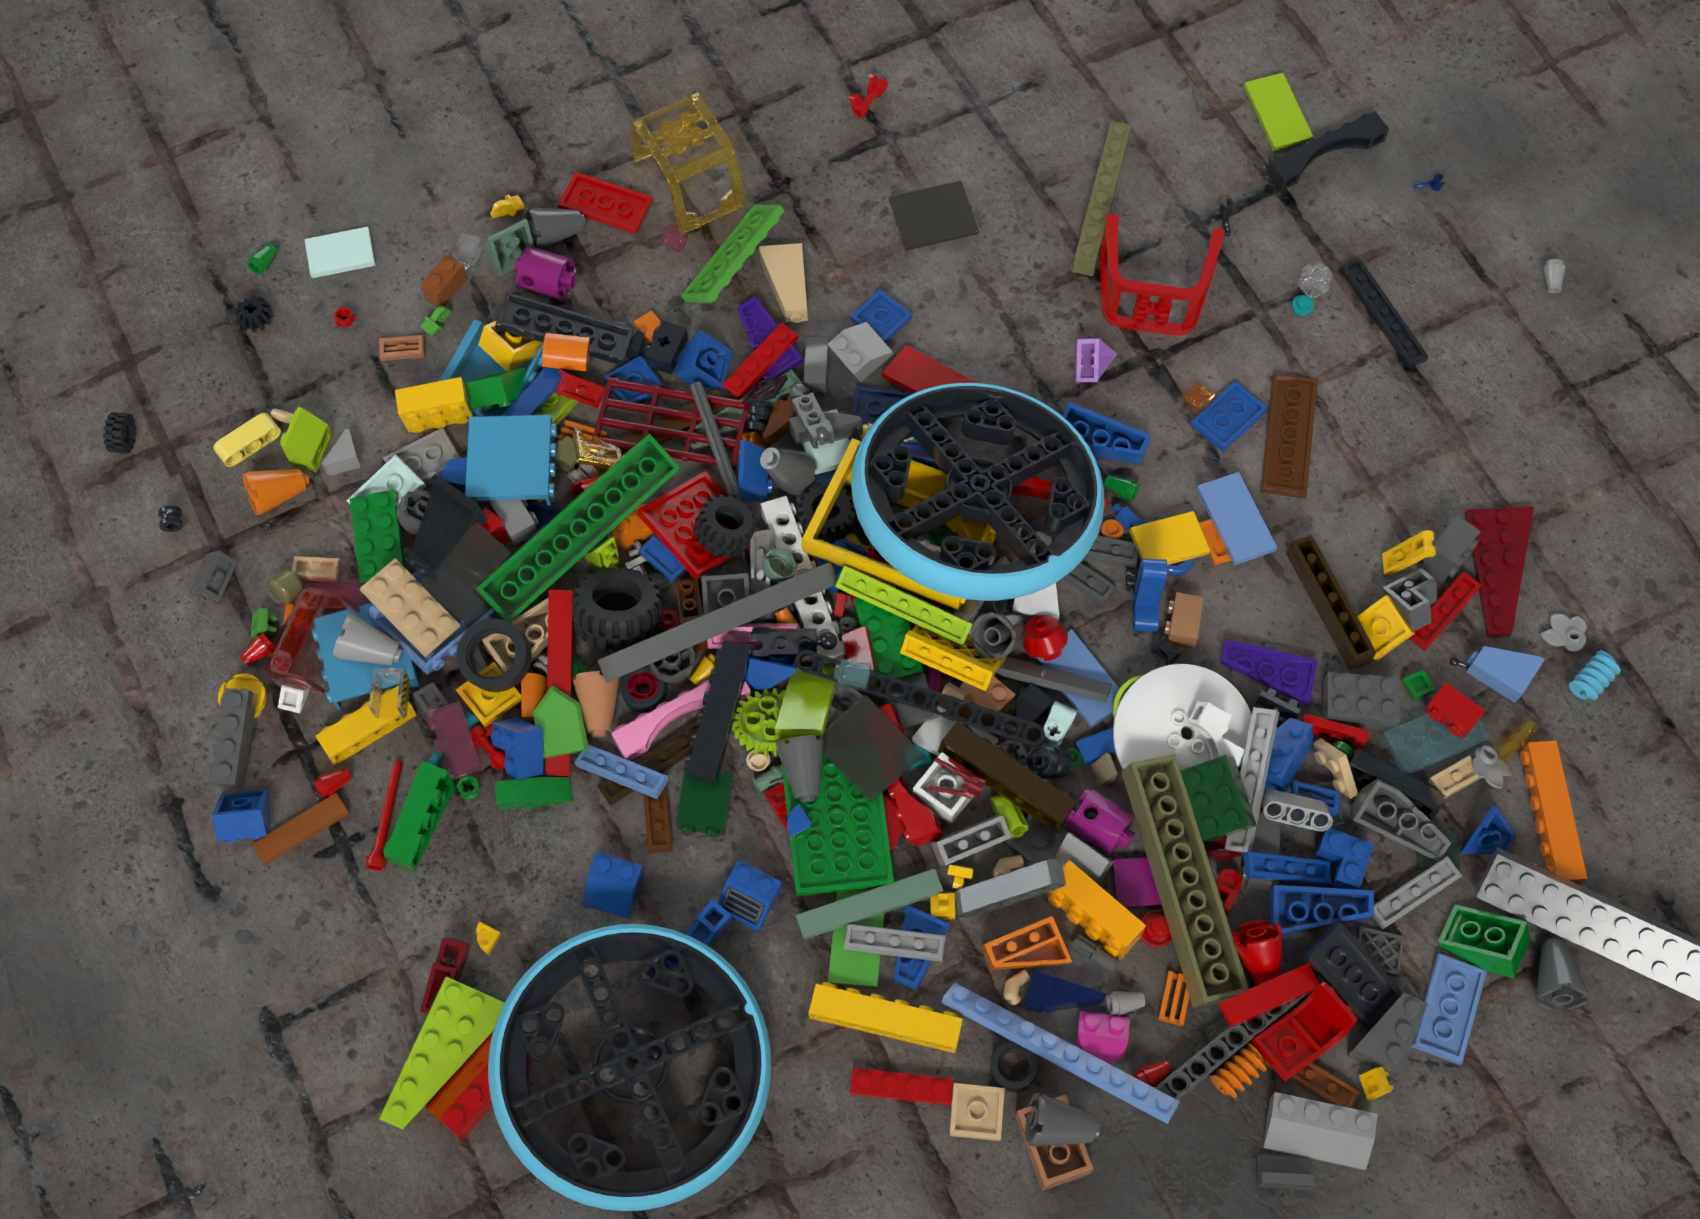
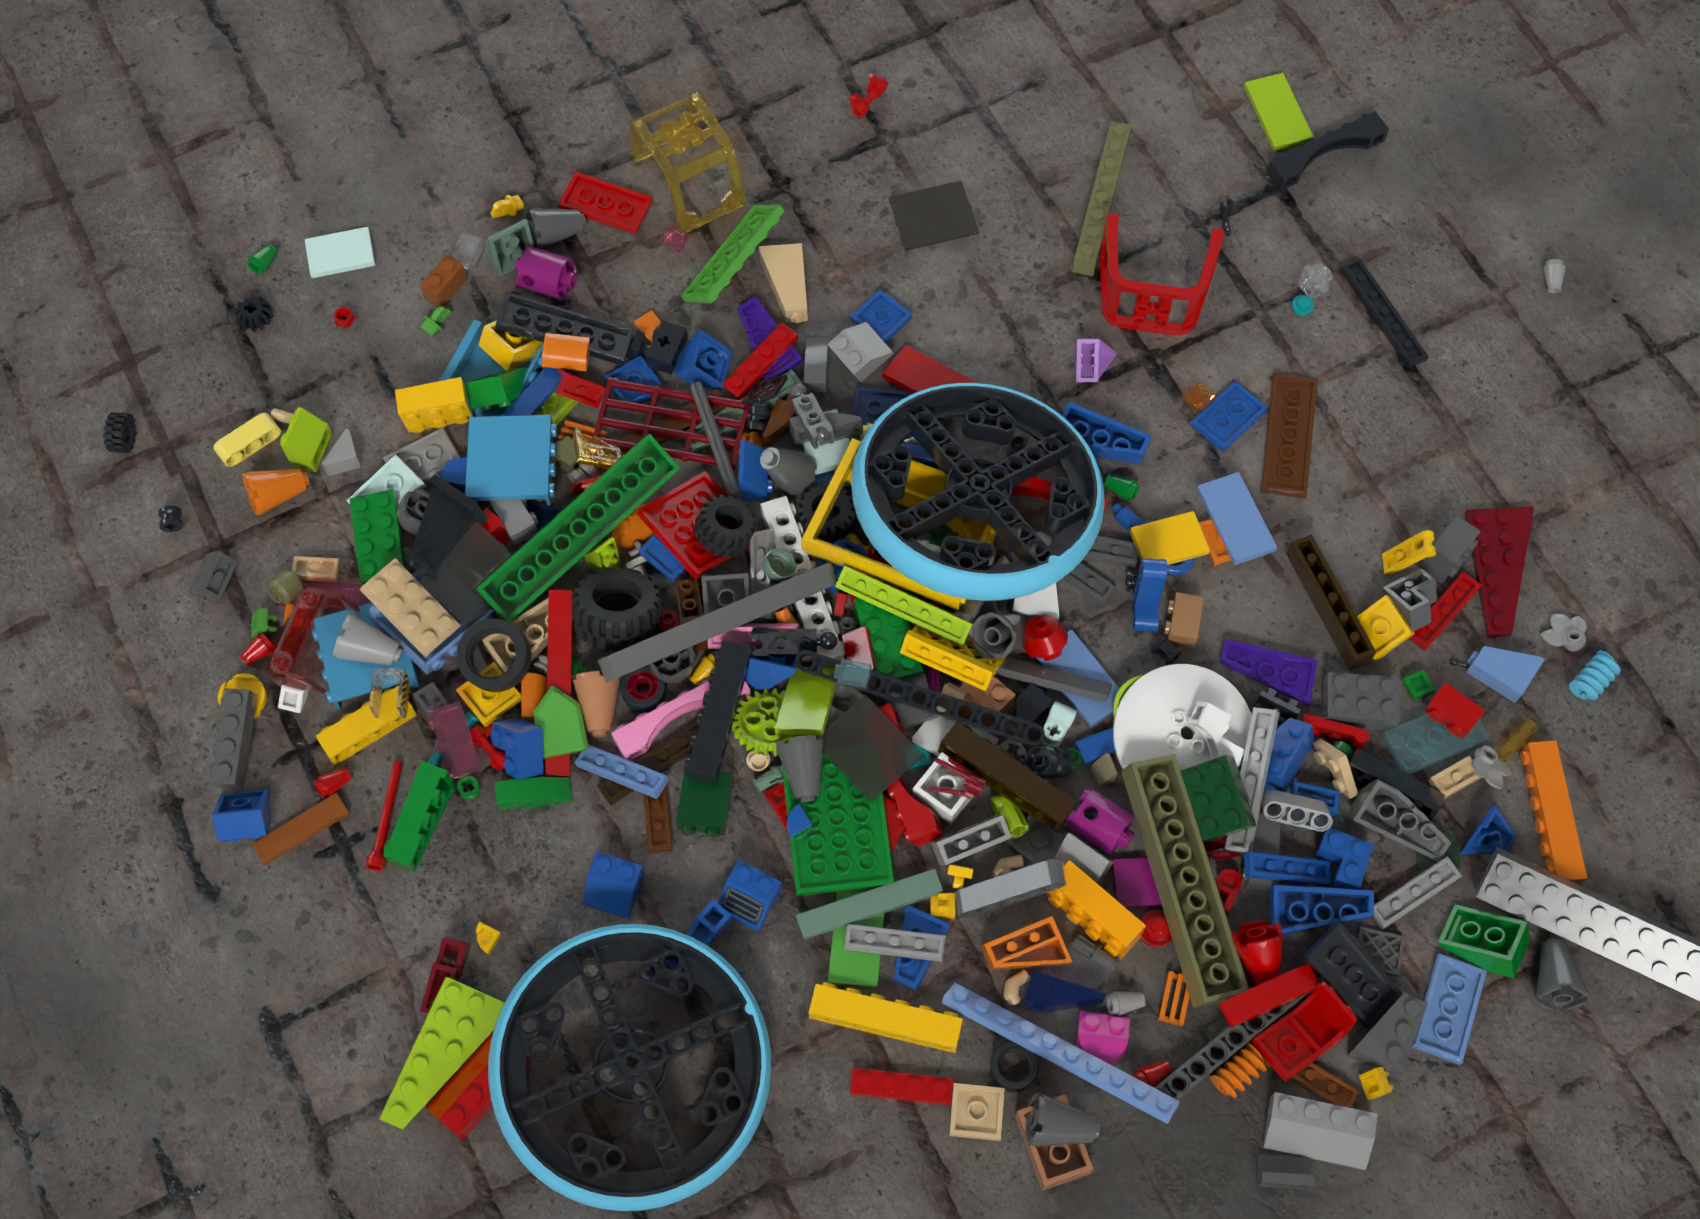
nougat tile [379,335,425,361] -> none
orange tile [1100,519,1124,540] -> none
clear blue hand [1413,174,1445,191] -> none

